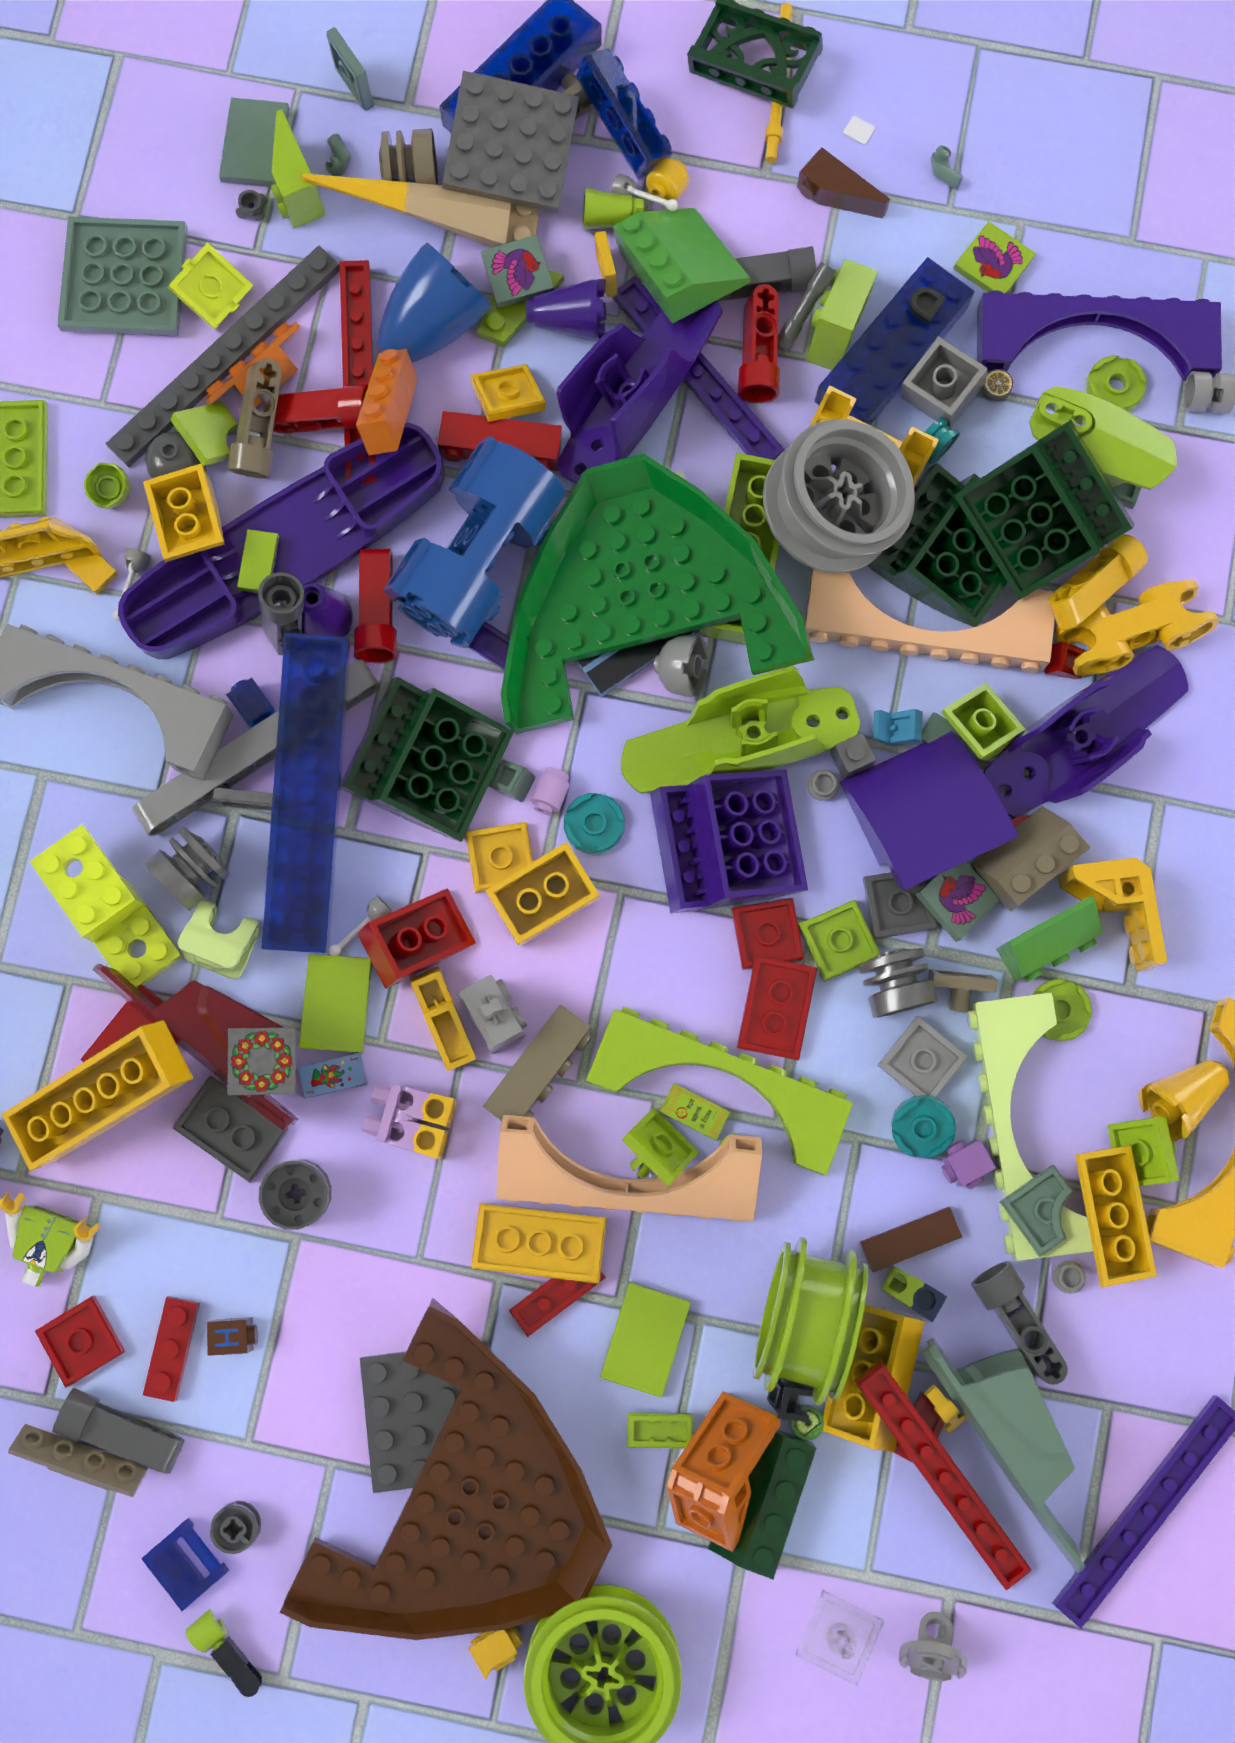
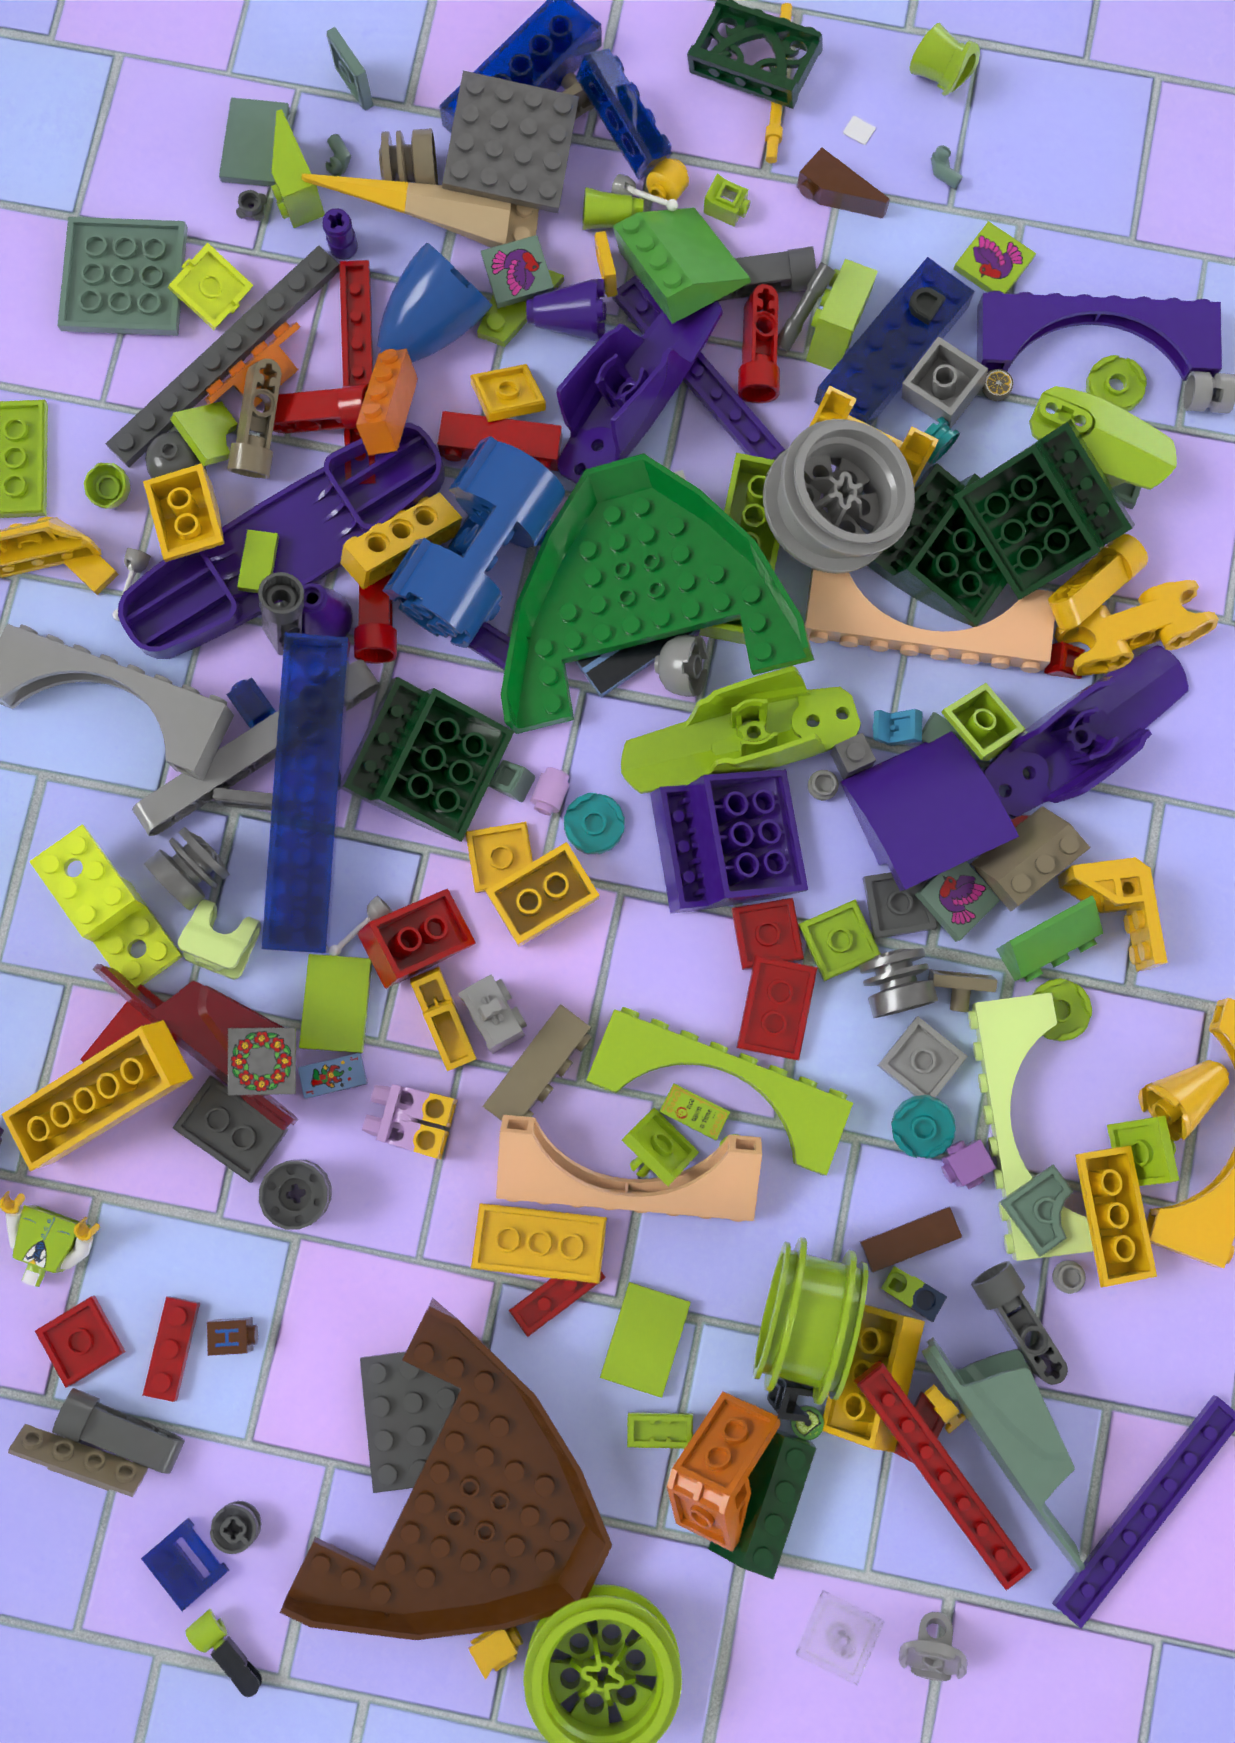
none -> dark purple piece [322,208,358,260]
none -> yellow brick [340,492,463,589]
none -> lime window [703,173,751,227]
none -> lime hat [909,22,980,96]

